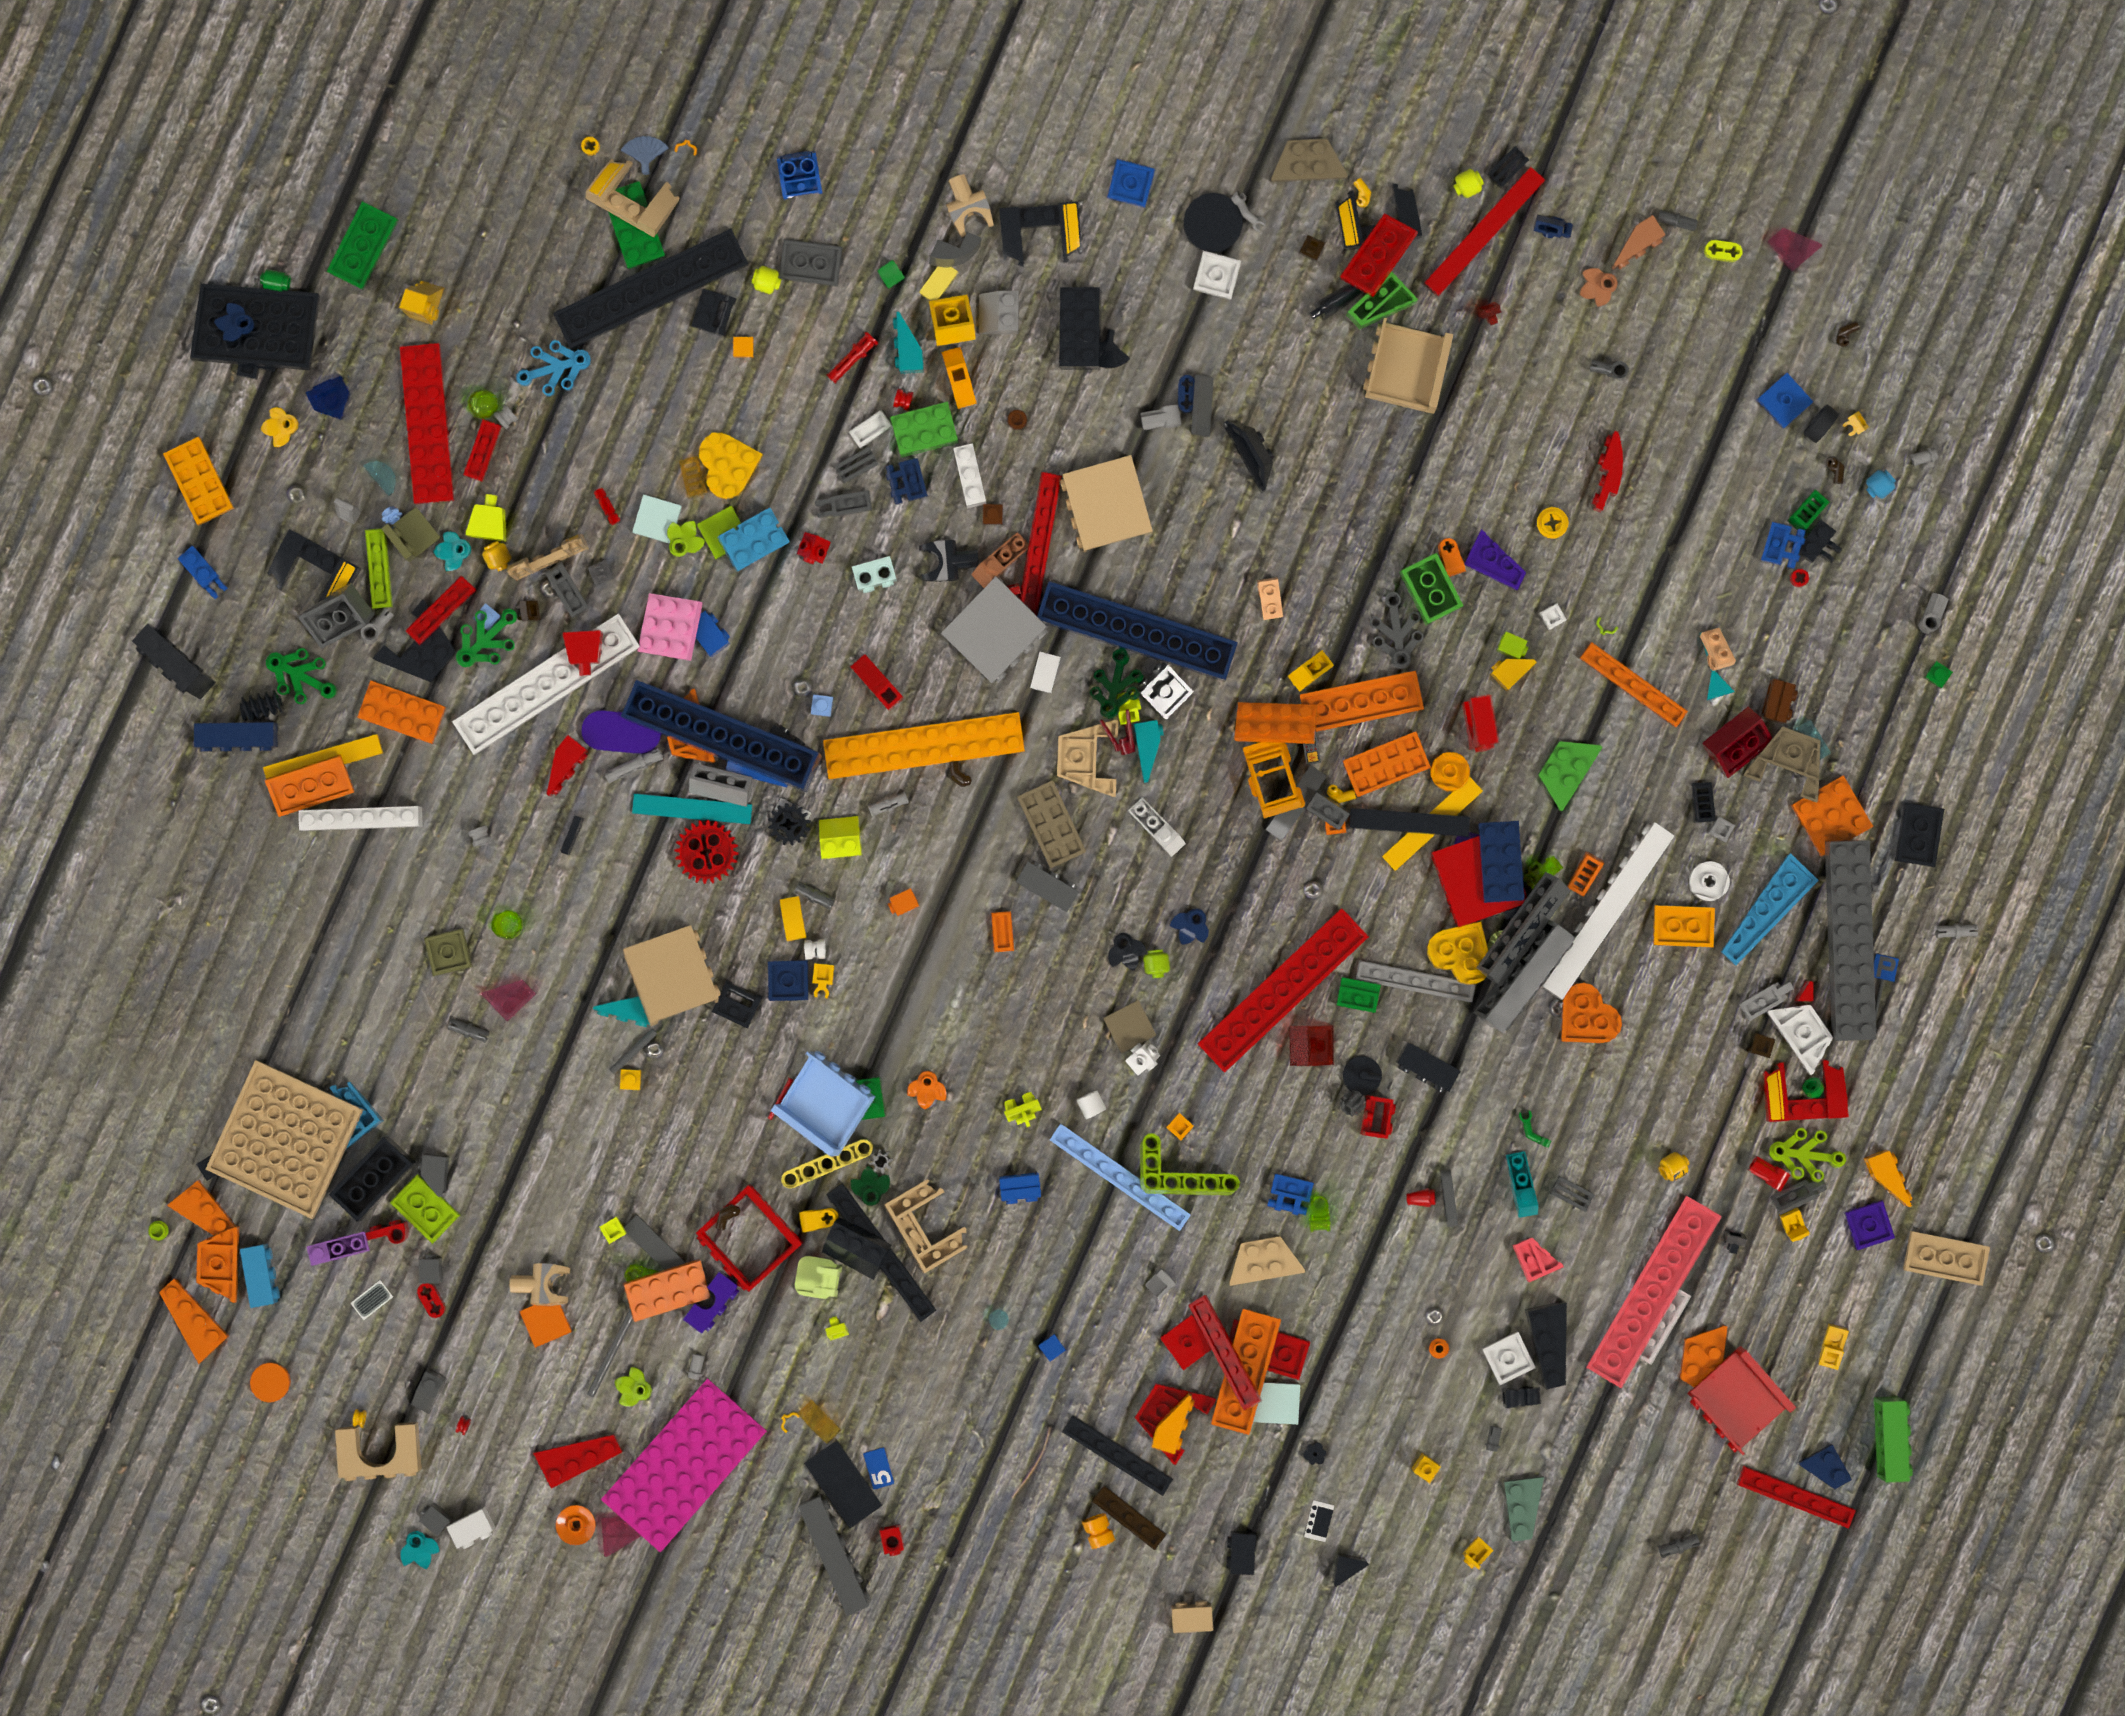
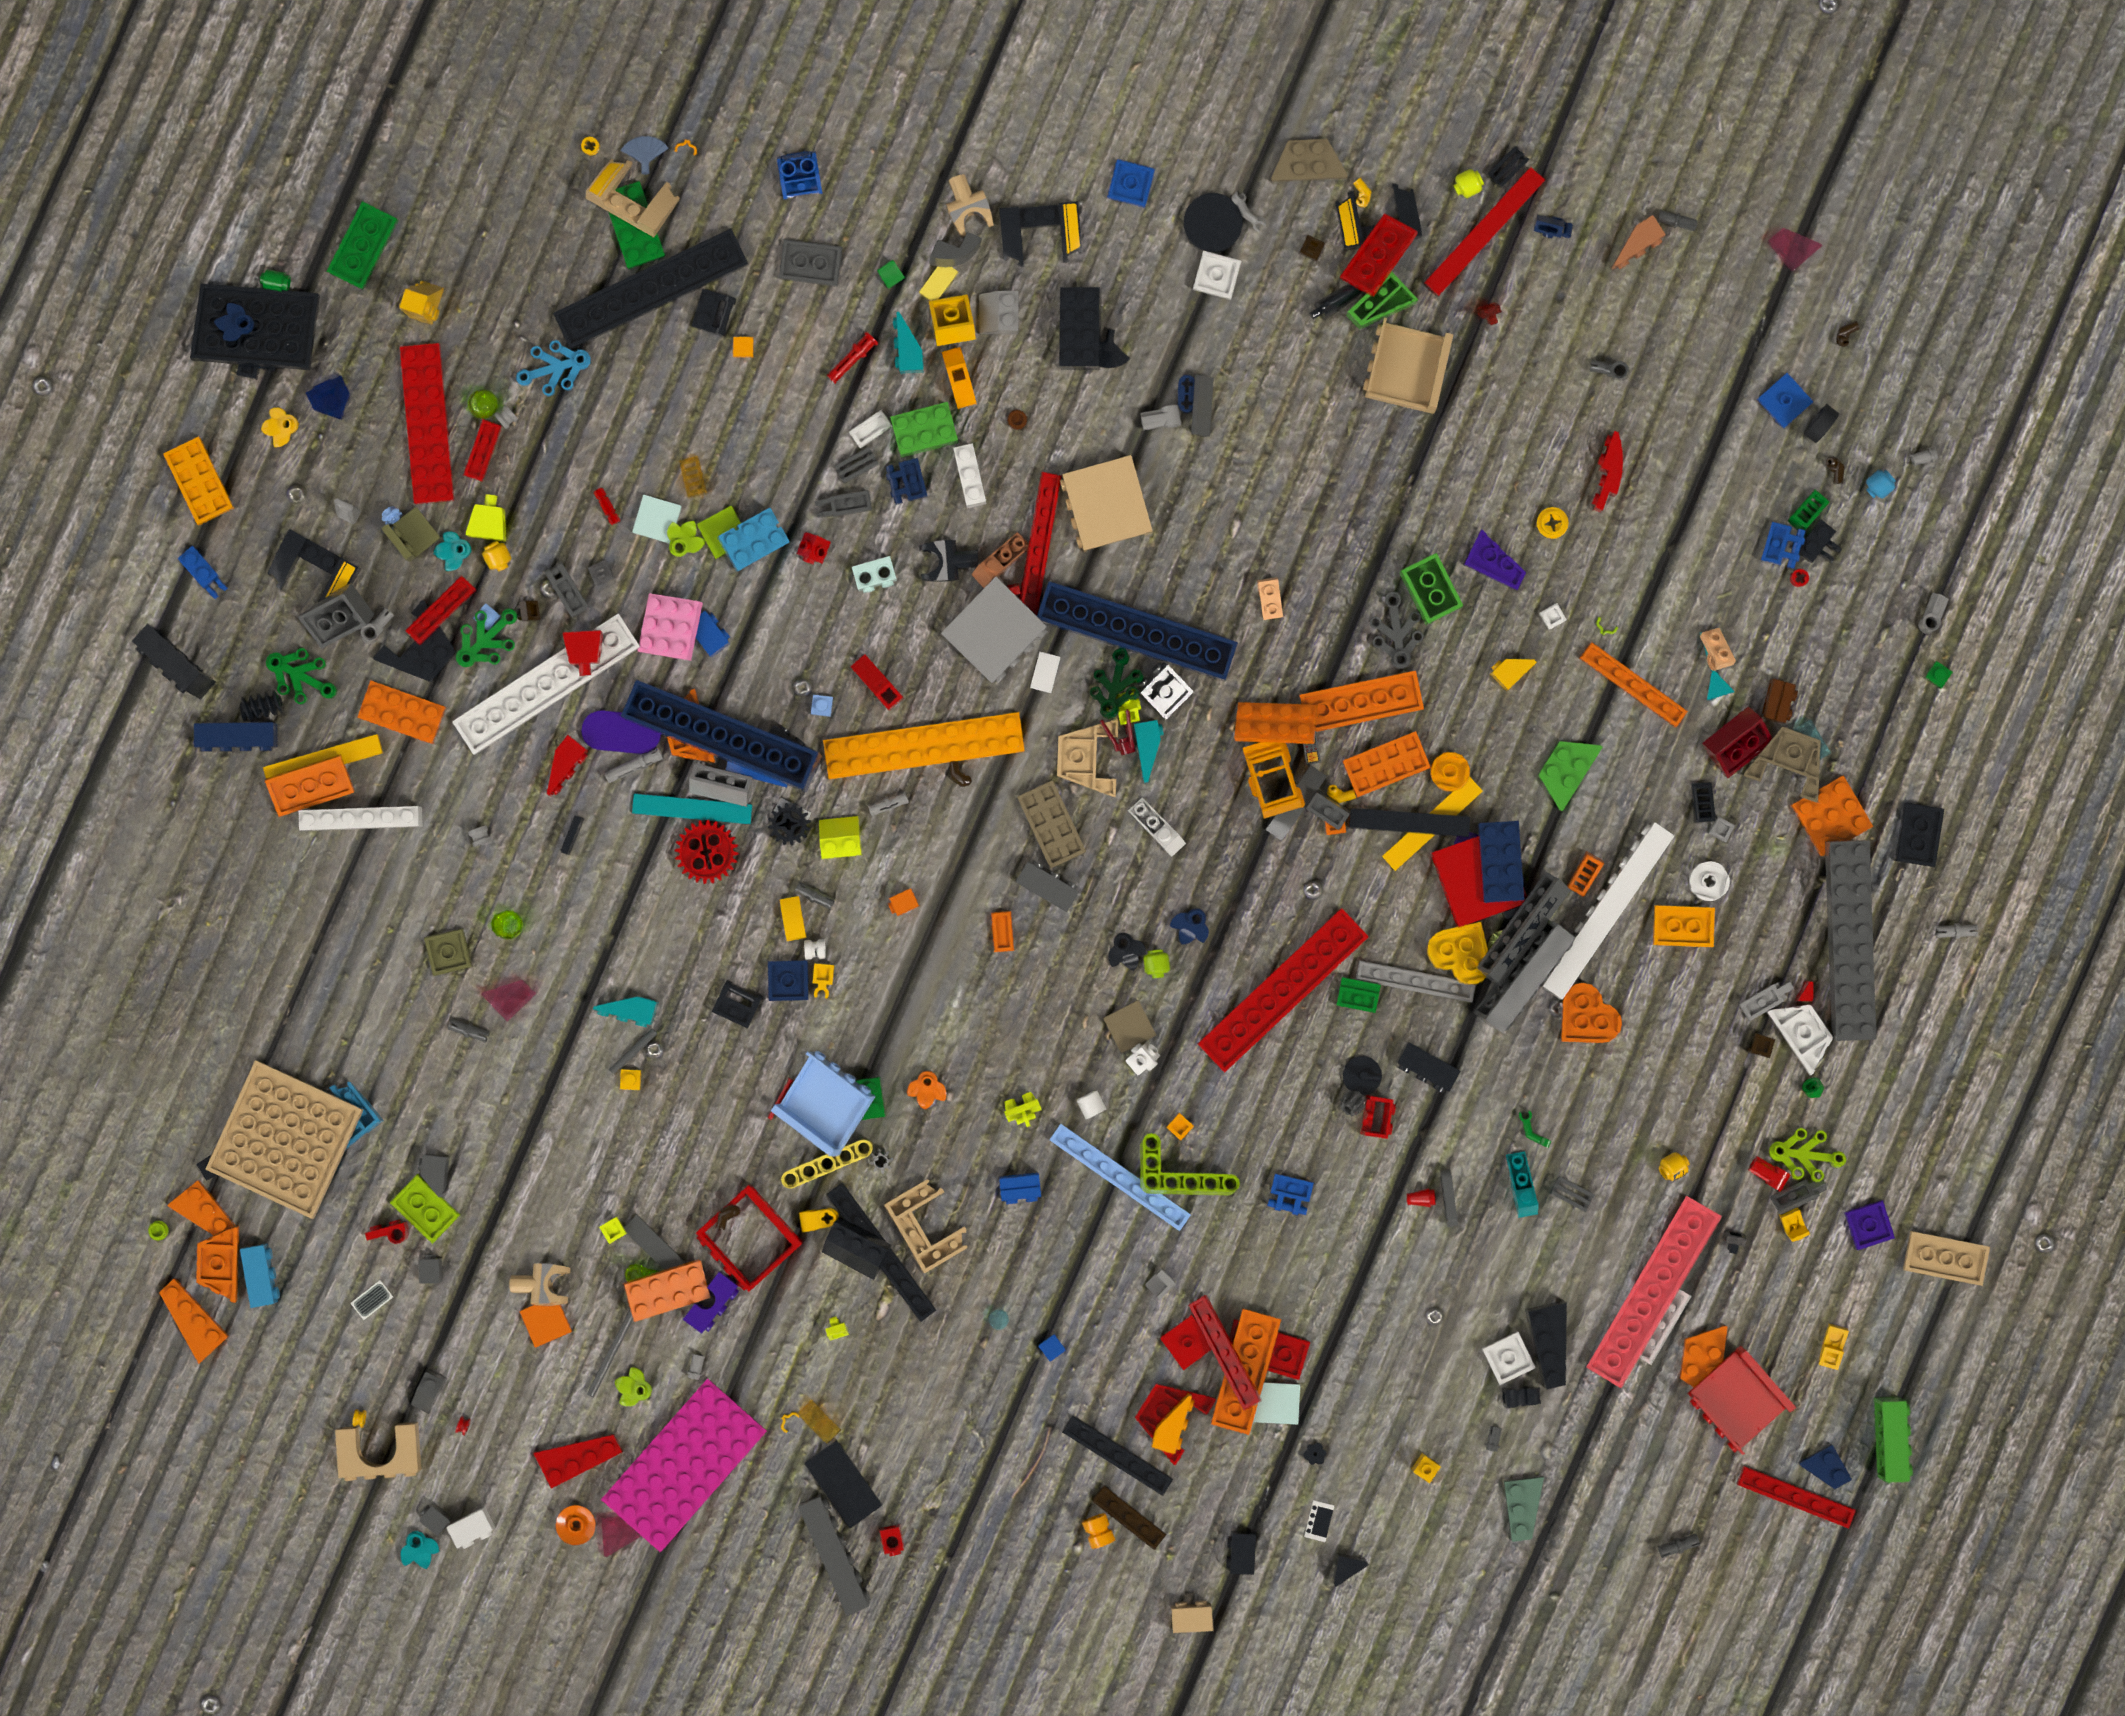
orange tile [250,1362,291,1403] -> none
medium lavender slope [307,1231,370,1266] -> none
black brick [329,1135,416,1222] -> none
clear light blue tile [364,461,396,497] -> none
lime tile [365,529,393,609] -> none
red beam [417,1283,446,1318] -> none
tan wedge [508,534,589,580] -> none
tan panel [623,925,720,1026] -> none
yellow plate [699,432,763,500] -> none
neon yellow head [751,266,782,294] -> none
yellowish green piece [795,1256,842,1299] -> none
dark green plate [851,1166,890,1206] -> none
blue sticker [863,1448,895,1490] -> none
red wheel [893,388,914,411] -> none
reddish brown plate [983,504,1003,525] -> none
black wedge [1223,421,1274,494] -> none
tan wing [1229,1236,1305,1286] -> none
yellow slope [1288,650,1334,692] -> none
clear red slope [1289,1025,1334,1066] -> none
clear neon green piece [1309,1193,1330,1233] -> none
orange plate [1429,1338,1449,1359] -> none
orange piece [1438,538,1466,577] -> none
red arch [1462,695,1499,753] -> none
yellow bracket [1462,1536,1494,1570] -> none
lime brick [1496,631,1529,659] -> none
coral wing [1512,1238,1563,1282] -> none
clear neon green piece [1523,856,1563,889] -> none
nougat plate [1580,268,1618,307] -> none
neon yellow beam [1704,240,1743,262] -> none
dark azure wing [1721,853,1819,966] -> none
red wedge [1763,1060,1849,1122] -> none
yellow tile [1843,411,1870,436] -> none
light orange slope [1864,1149,1912,1207] -> none
piece [1874,954,1899,1018] -> none

